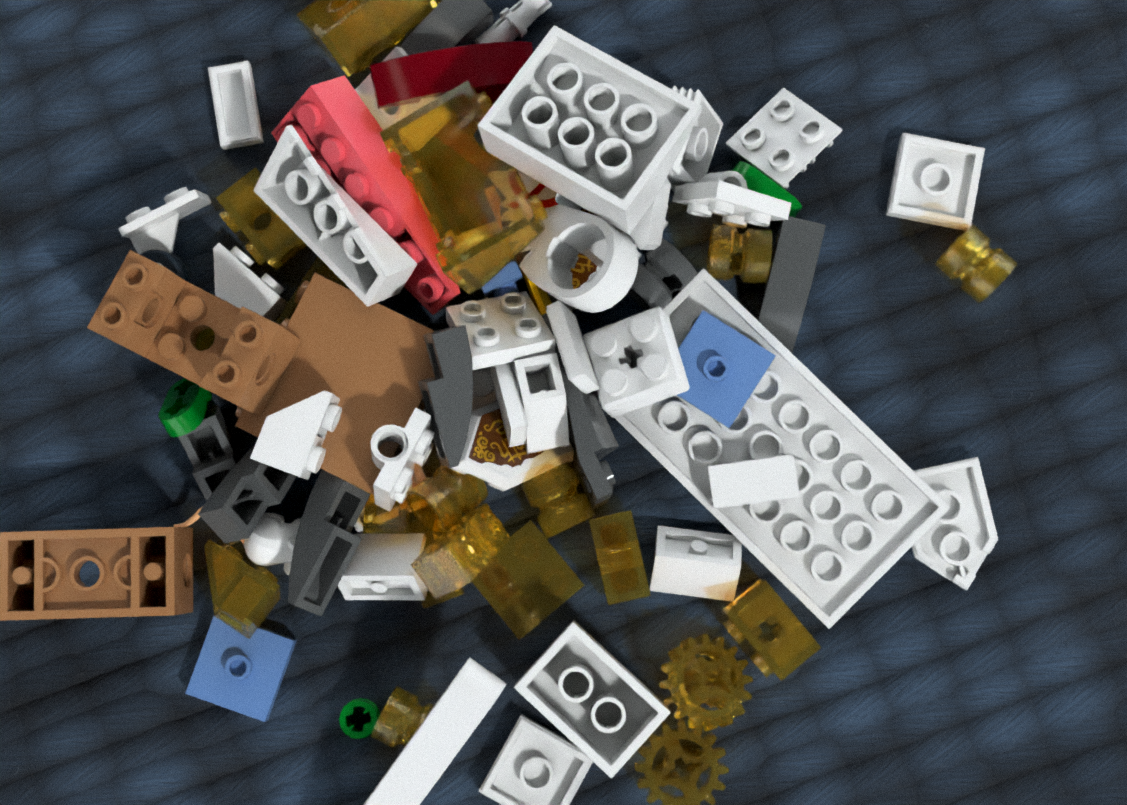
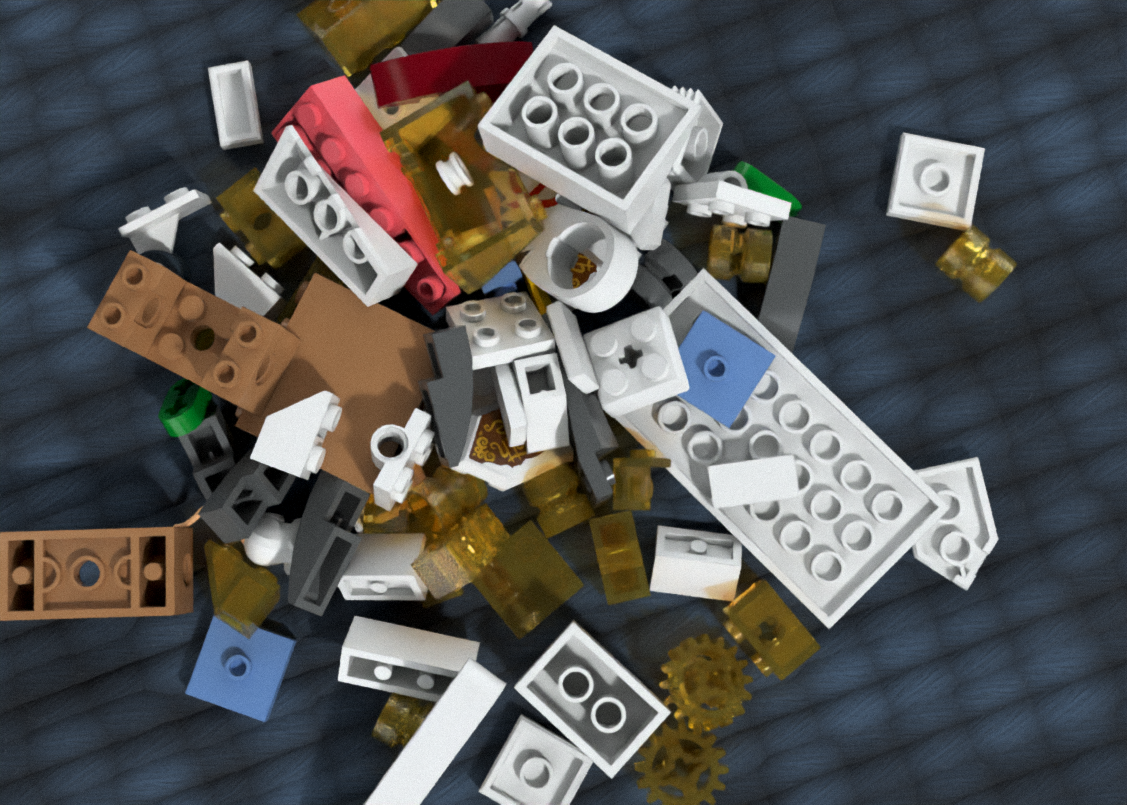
green bush [339,698,381,739] -> none
white hinge [725,88,842,190] -> none
none -> white brick [338,616,480,702]
none -> white bush [435,152,474,196]
none -> clear yellow bracket [613,449,671,510]

